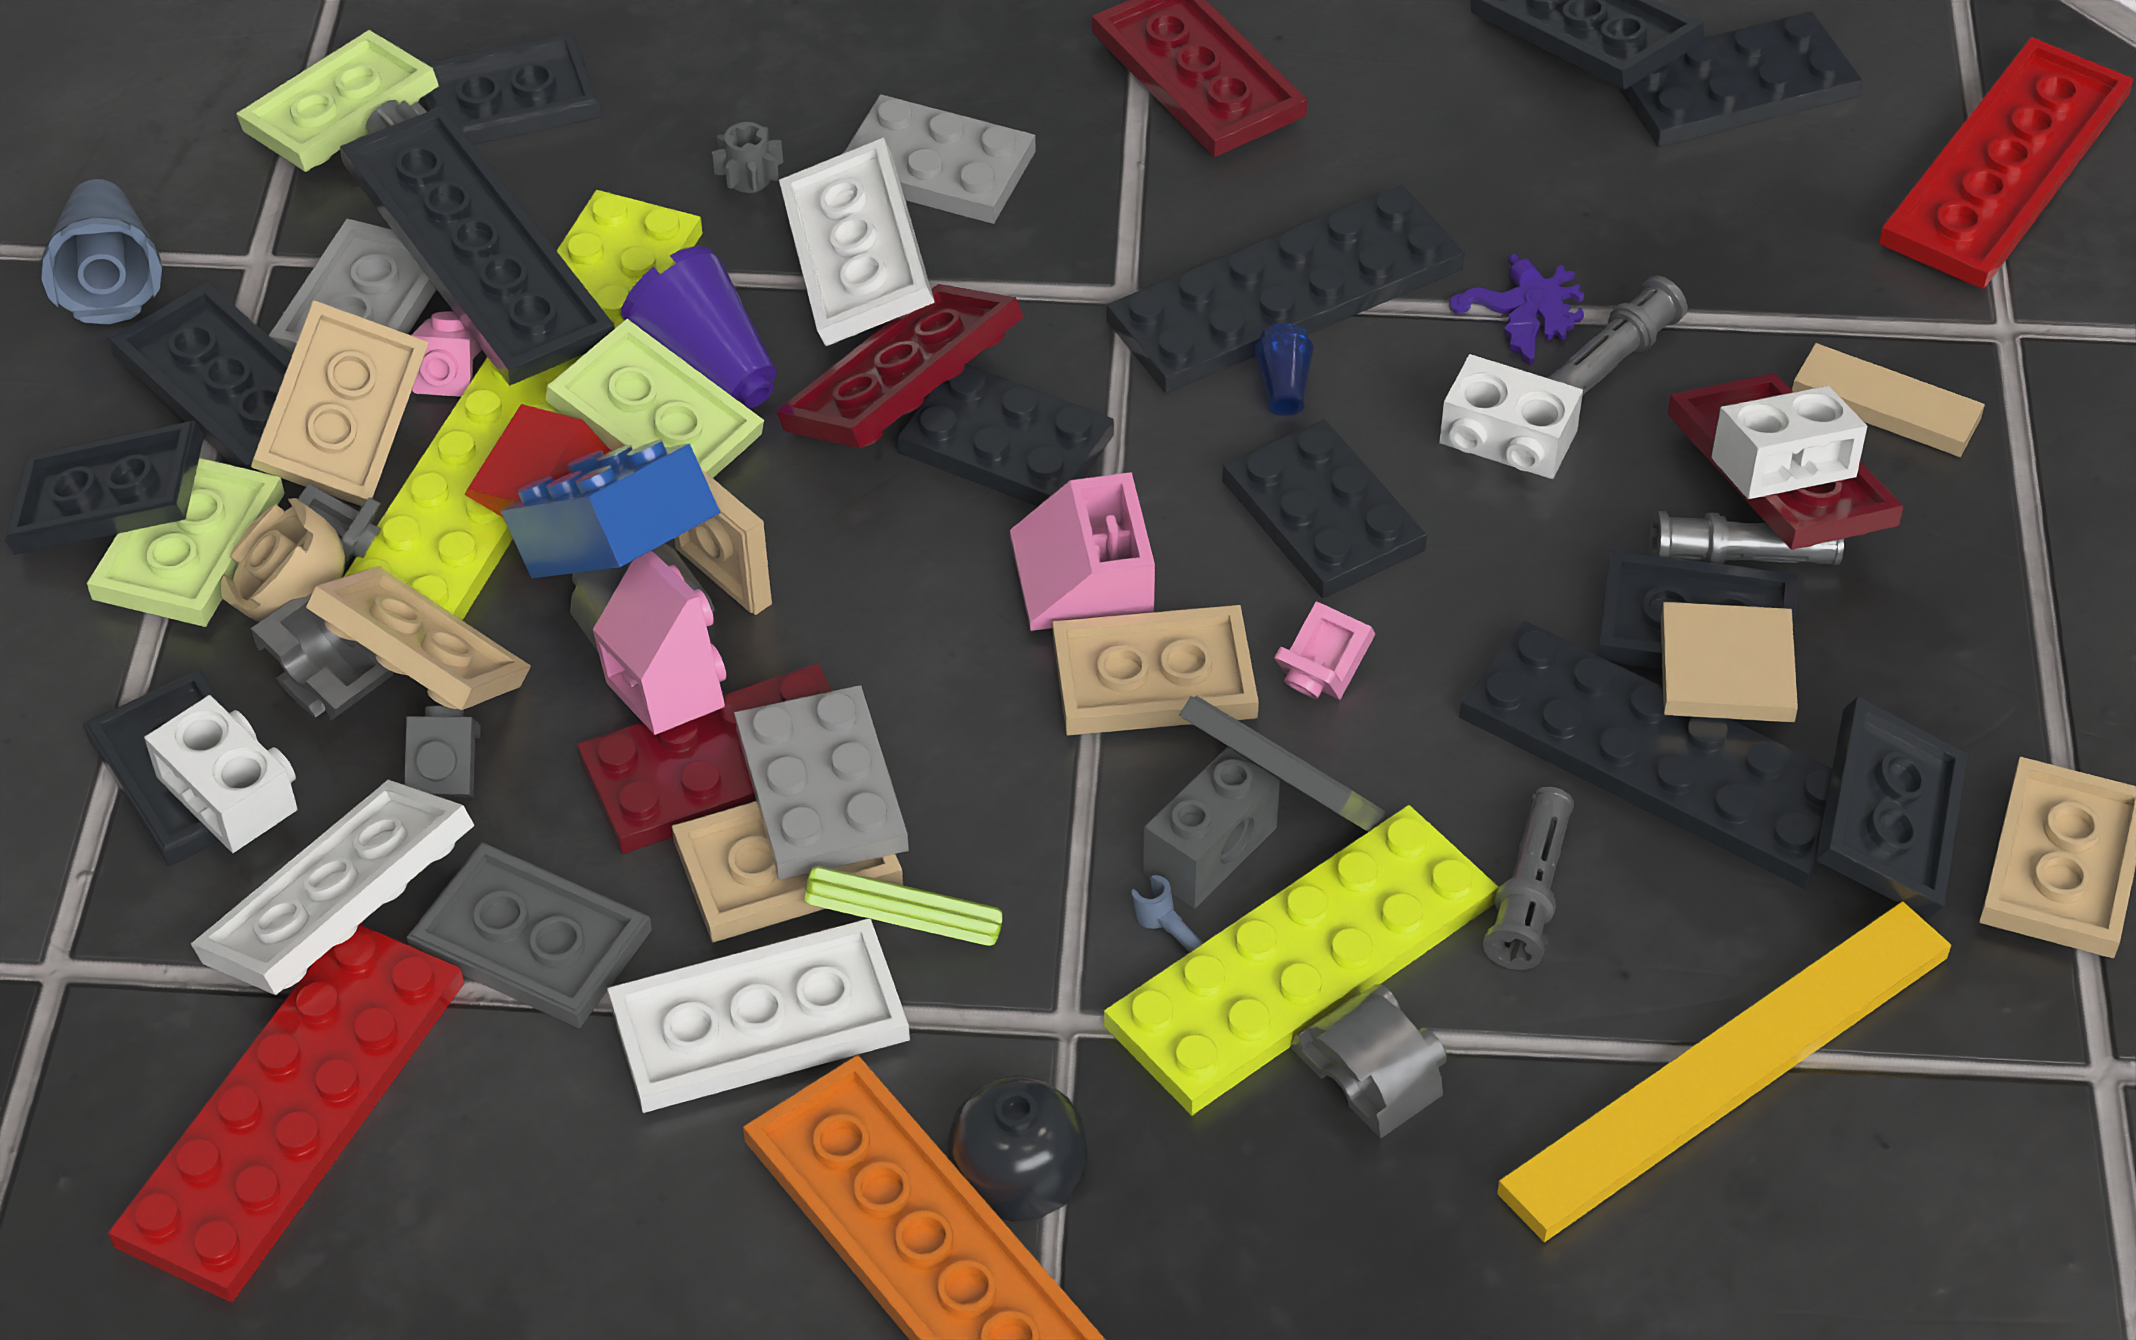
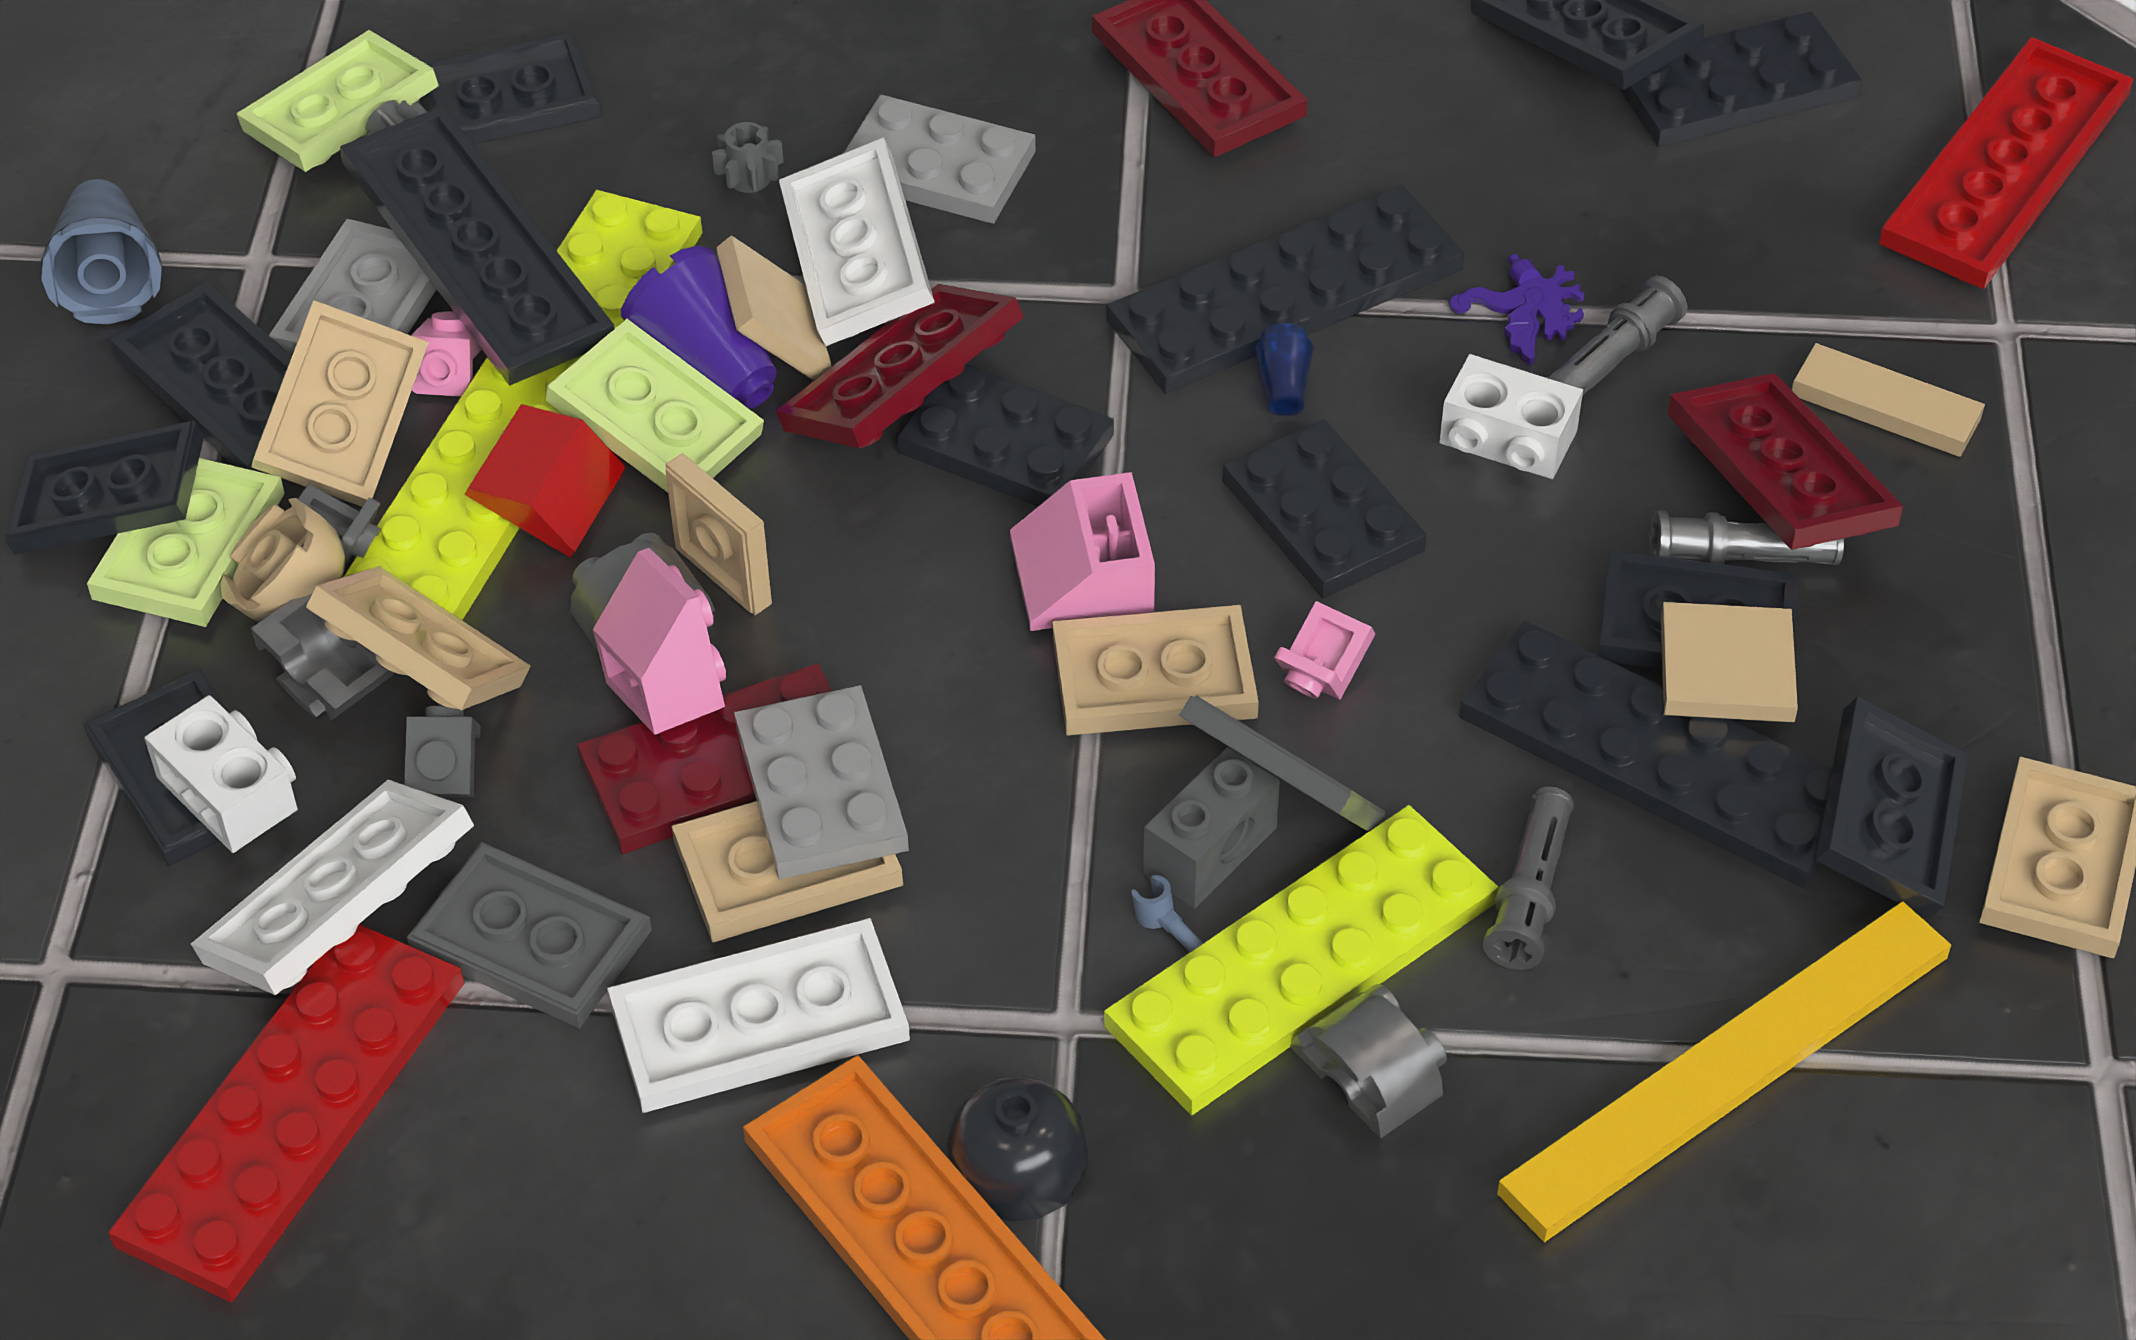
blue brick [501,439,720,578] -> none
axle [804,866,1002,946] -> none
white brick [1711,386,1867,499] -> none
none -> tan tile [716,235,832,380]

